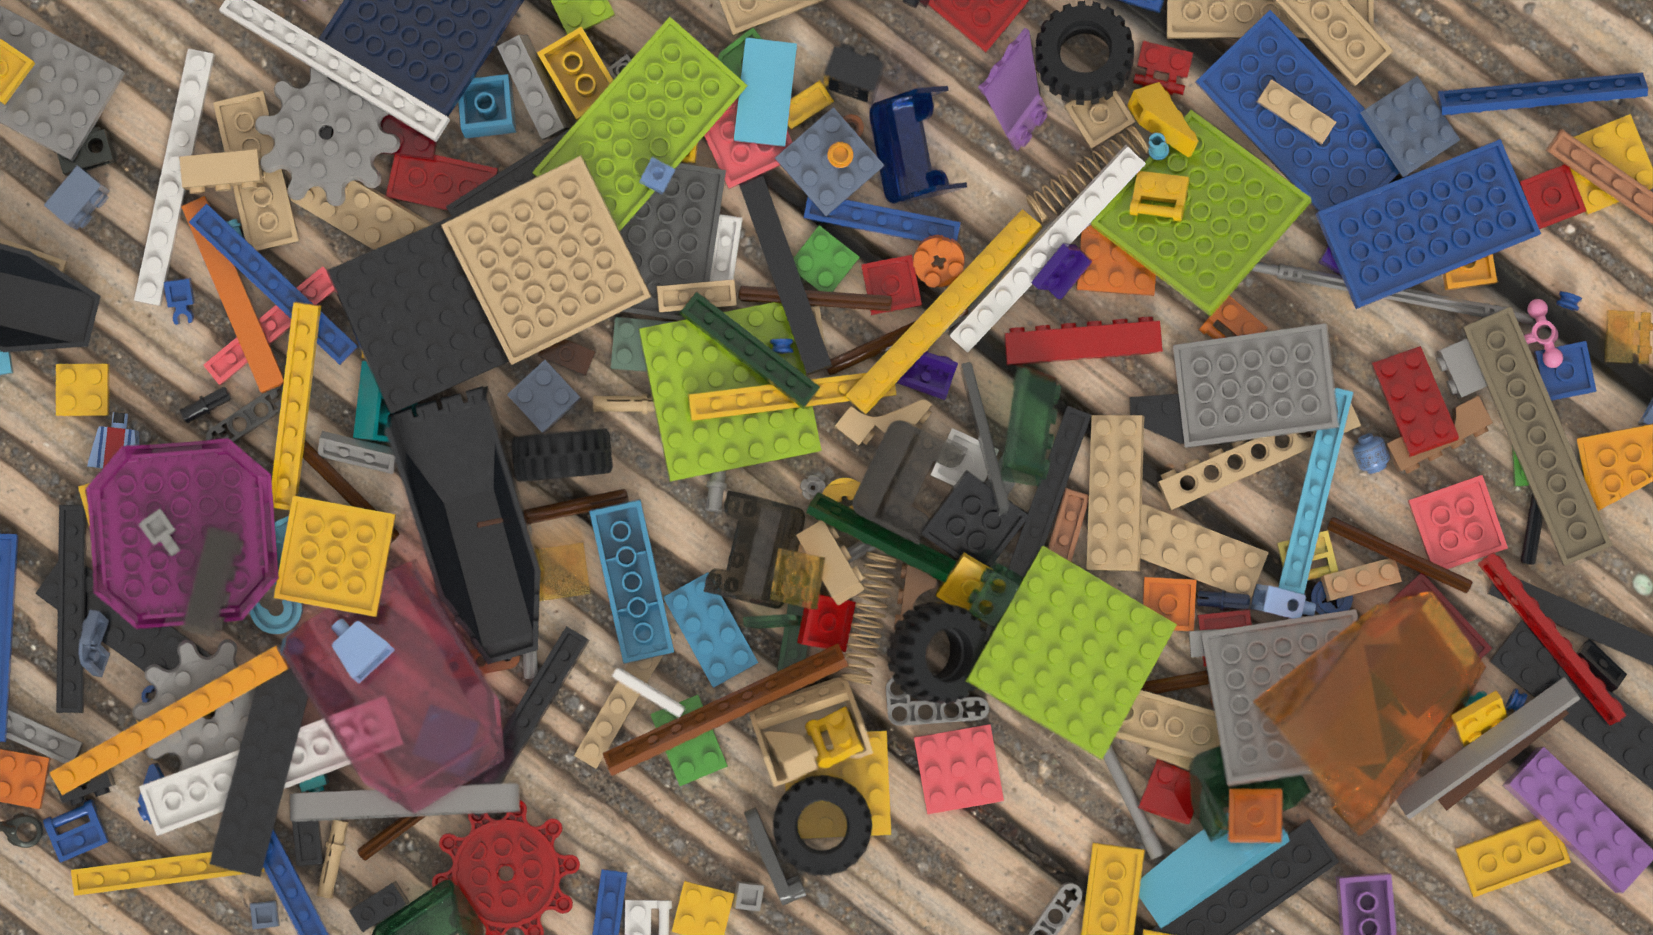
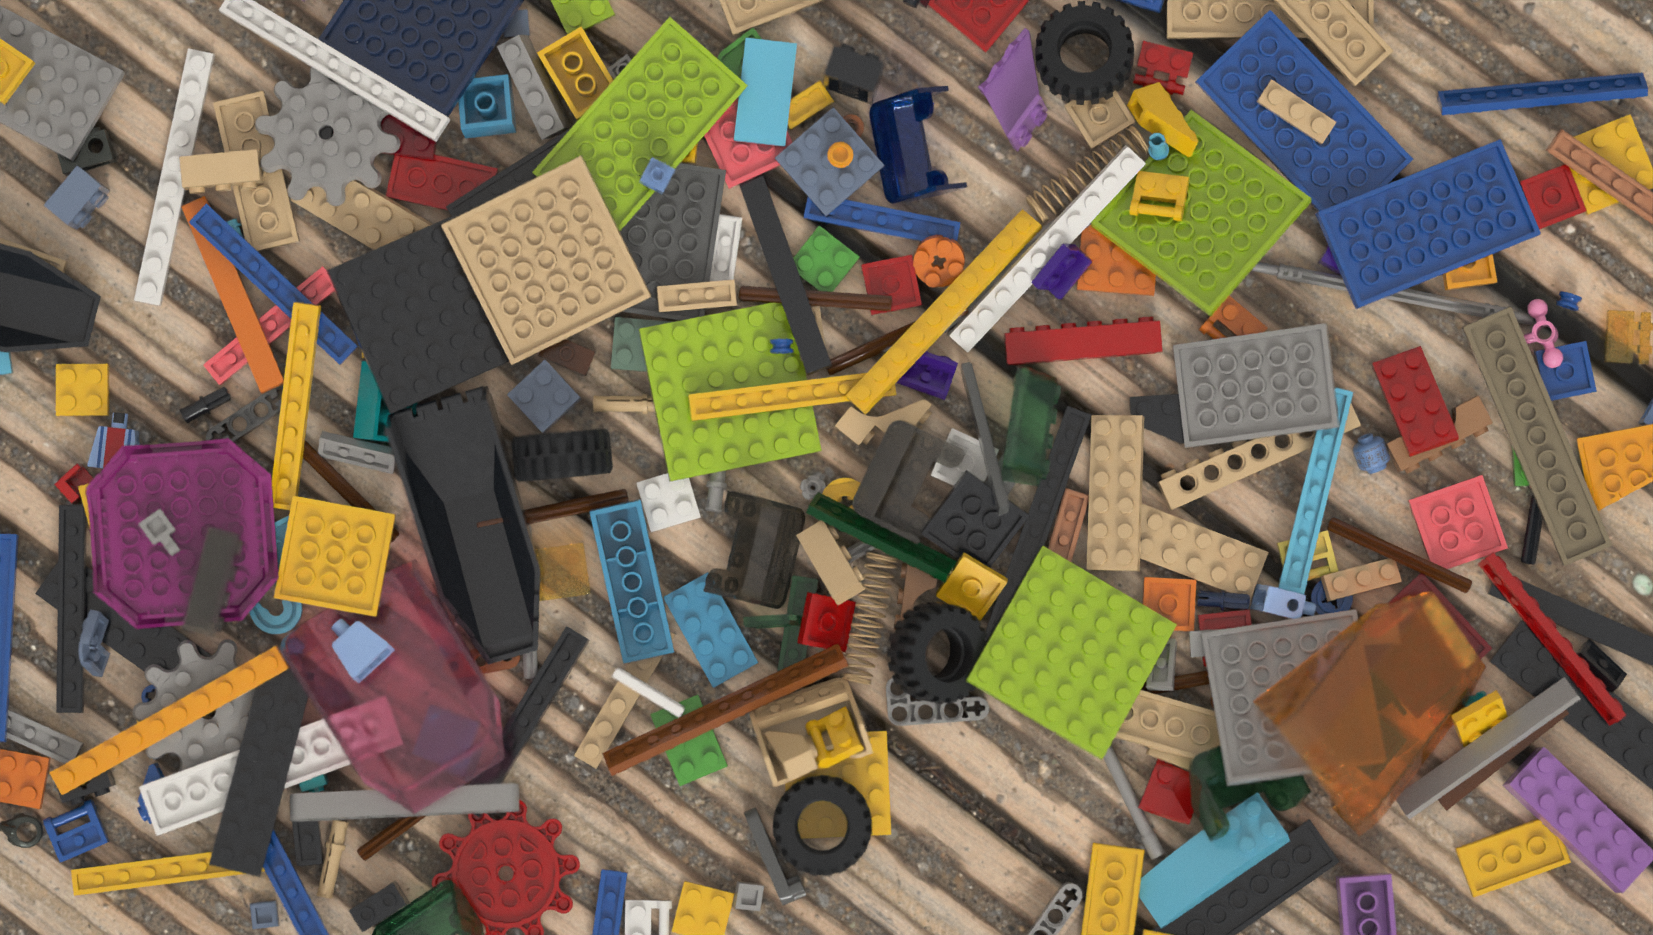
blue plate [163,278,195,325] -> none
dark green plate [680,292,820,409] -> none
clear yellow plate [770,548,825,609] -> none
coral plate [914,724,1004,815] -> none
clear green brick [967,562,1022,627] -> none
orange plate [1228,789,1283,843] -> none
sand blue plate [1360,76,1460,177] -> none
light grey brick [1436,339,1487,399] -> none
blue bush [1505,688,1527,712] -> none
none -> red panel [54,463,94,504]
none -> sand blue tile [504,9,530,38]
none -> white plate [636,473,701,532]
none -> light grey plate [1146,639,1177,691]

